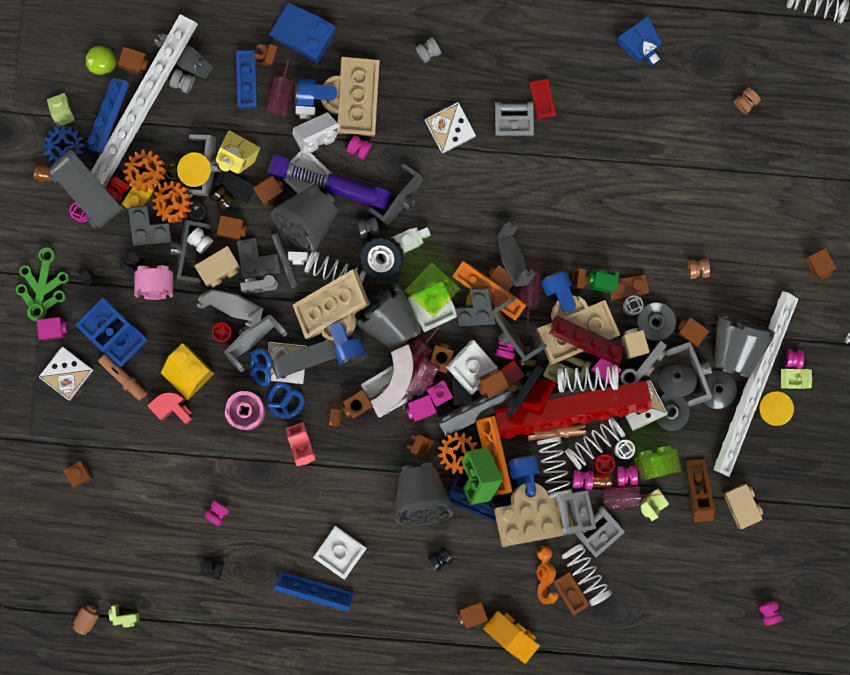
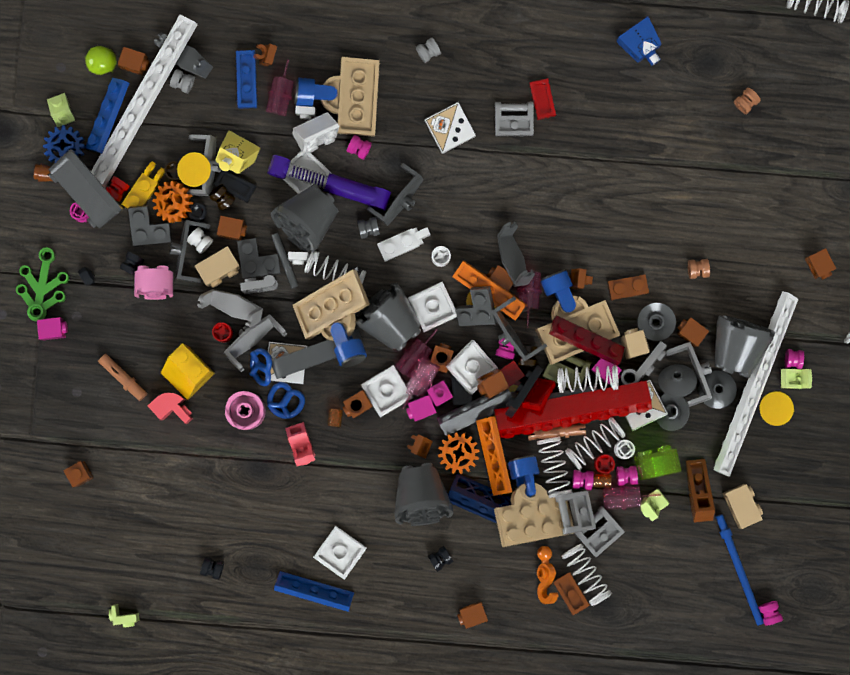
tile [39,347,93,400] -> none
nougat brick [72,605,99,635] -> none
blue bracket [76,298,149,368] -> none
orange gear [123,150,166,193] -> none
dark pink wheel [204,500,230,527] -> none
dark orange brick [253,176,285,207] -> none
blue slope [269,3,337,64] -> none
black wheel [360,236,405,280] -> none
tile [370,342,413,417] -> none
clear neon green brick [405,262,460,318] -> none
bright green brick [462,448,503,505] -> none
light orange brick [483,611,540,664] -> none
green brick [588,270,620,293] -> none
light grey wheel [622,295,644,316] -> none
none -> white wheel [432,246,451,267]
none -> blue bar [716,514,764,626]

